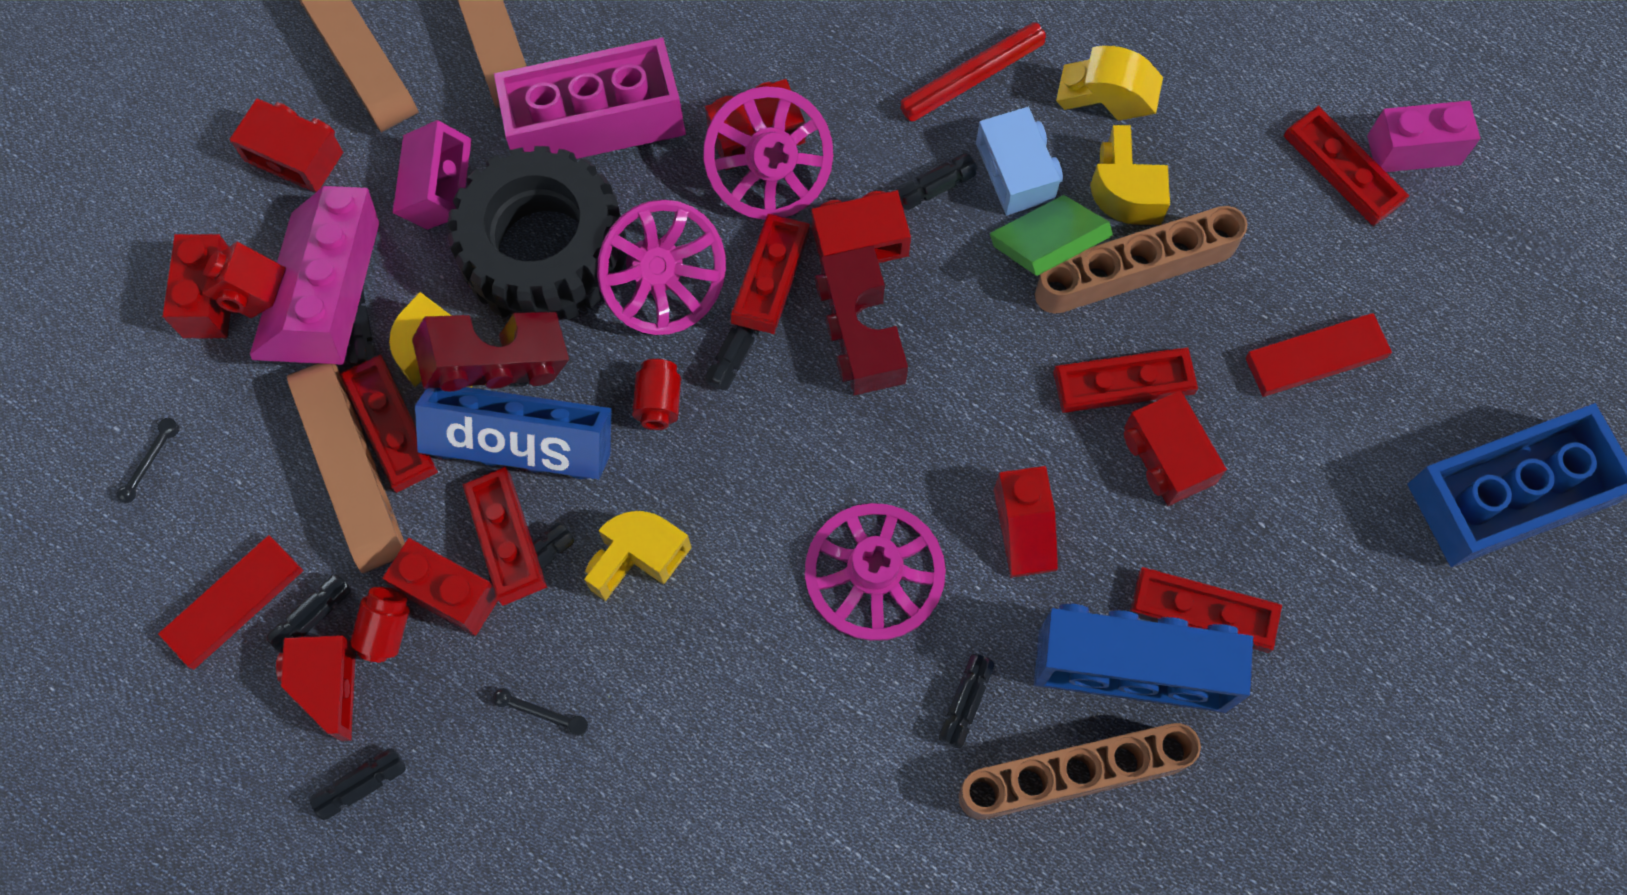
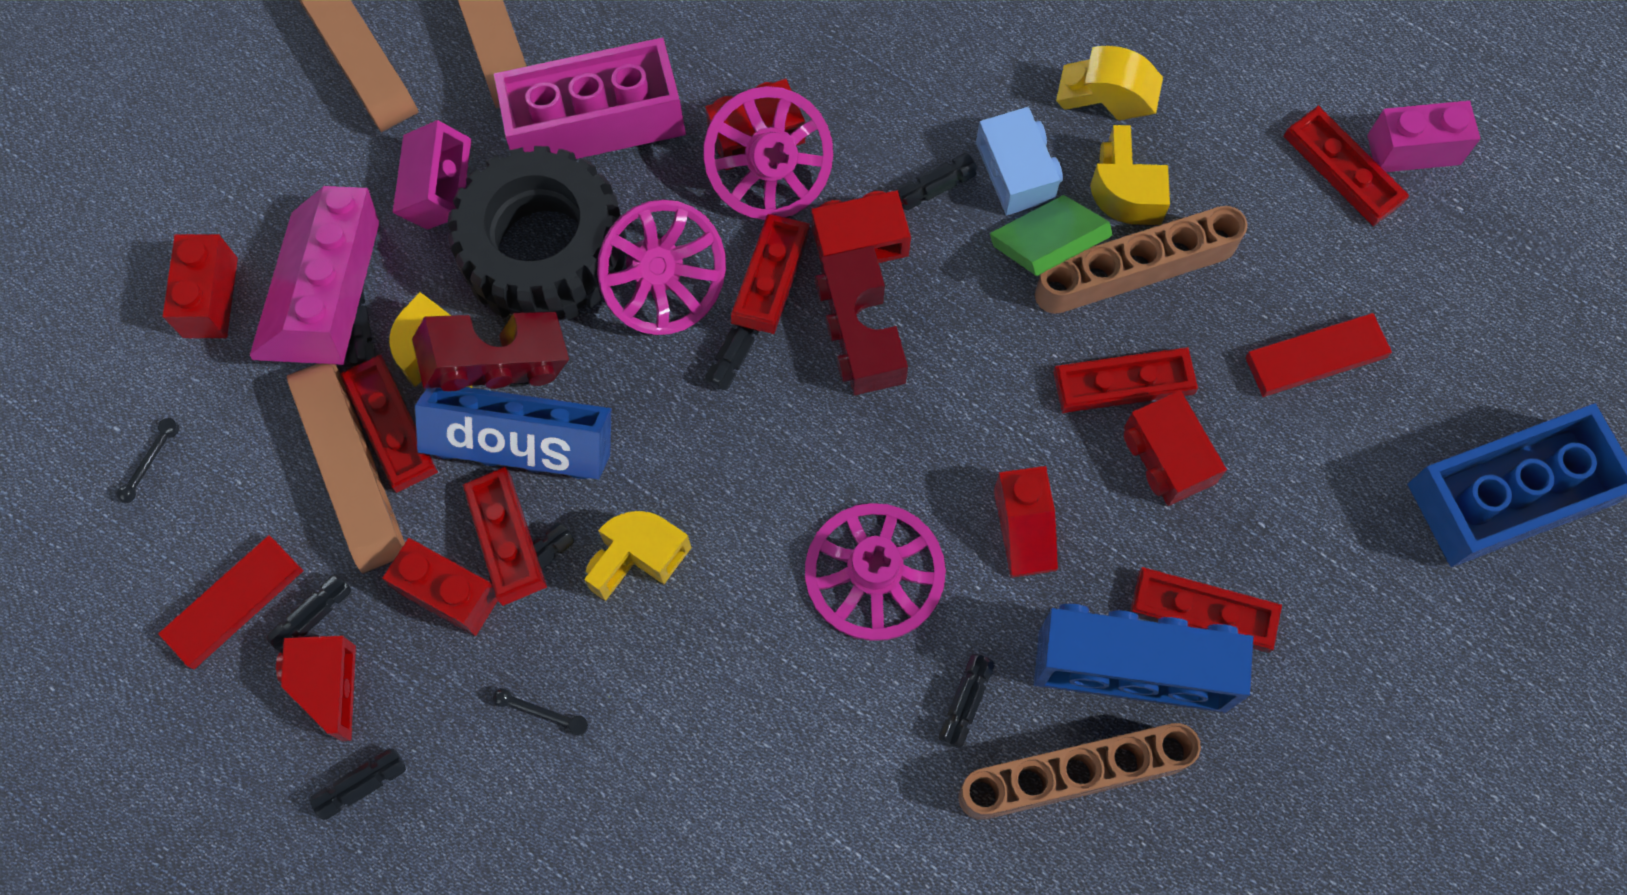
red brick [202,241,286,318] -> none
red brick [229,98,344,193] -> none
red brick [350,587,410,663] -> none
red brick [632,359,681,430] -> none
red axle [900,22,1046,122] -> none

